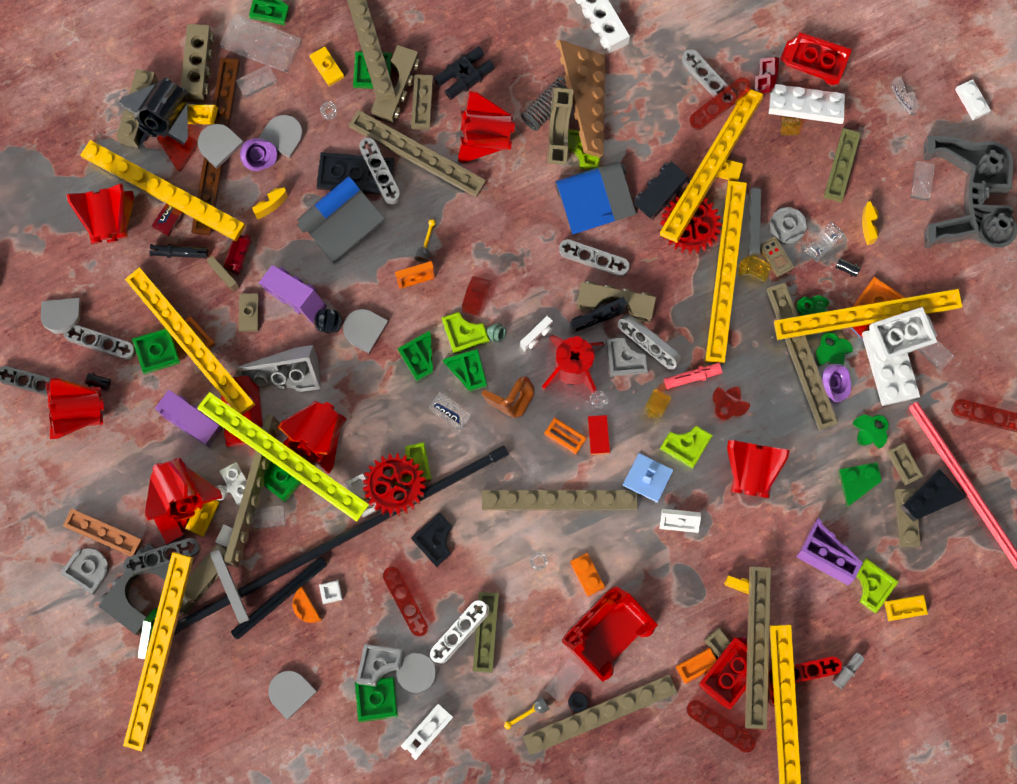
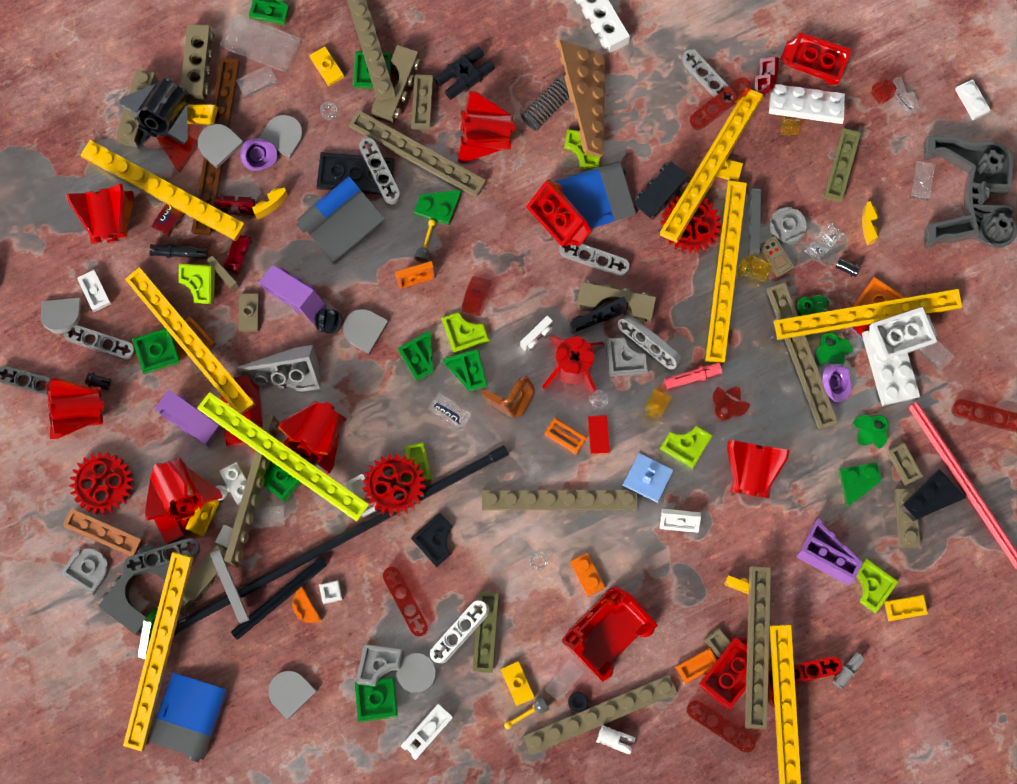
sand green plate [486,323,506,342] -> none
dark tan arch [546,88,574,165] -> none
none -> red gear [69,452,134,515]
none -> white plate [77,270,111,312]
none -> blue door [148,672,228,763]
none -> lime tile [179,263,215,304]
none -> dark red hinge [215,195,255,216]
none -> green wing [414,190,461,225]
none -> yellow plate [500,661,534,707]
none -> red slope [526,180,592,247]
none -> white hinge [596,725,636,754]
none -> clear red plate [871,80,896,105]

